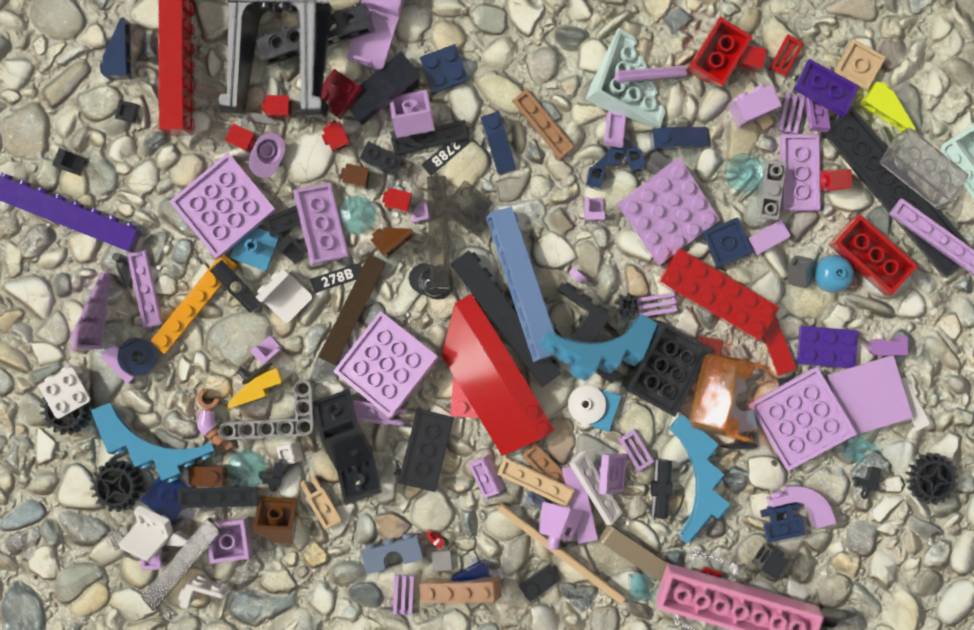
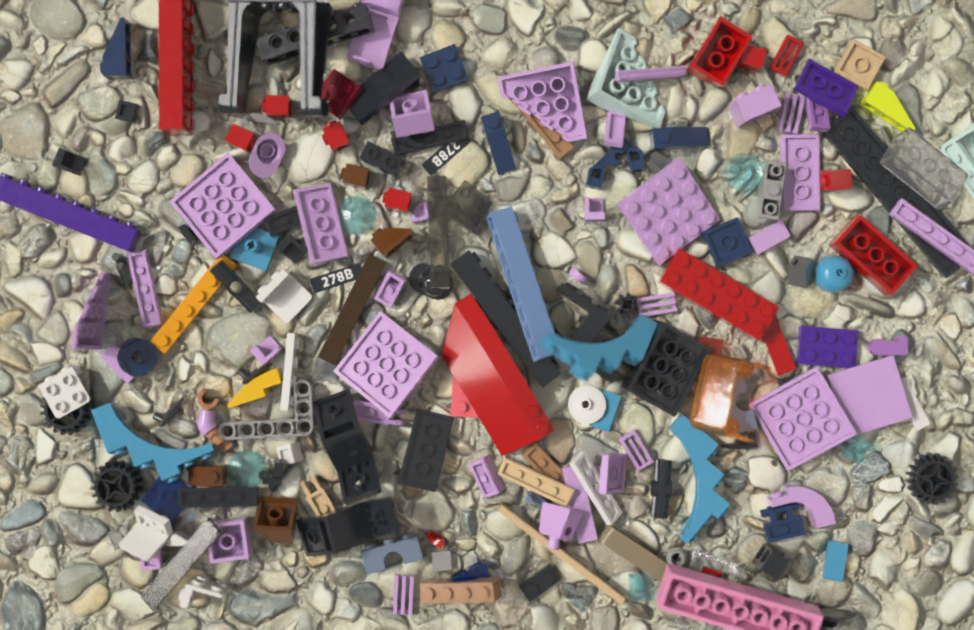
black piece [852,466,881,499] -> none
none -> pearl dark grey bar [153,397,184,427]
none -> black tile [178,224,199,245]
none -> clear slope [181,508,210,534]
none -> white plate [280,333,301,411]
none -> black bracket [296,497,402,556]
none -> lavender slope [374,269,406,308]
none -> lavender slope [497,61,587,142]
none -> light grey cone [666,548,686,567]
none -> dark azure tile [822,540,849,582]

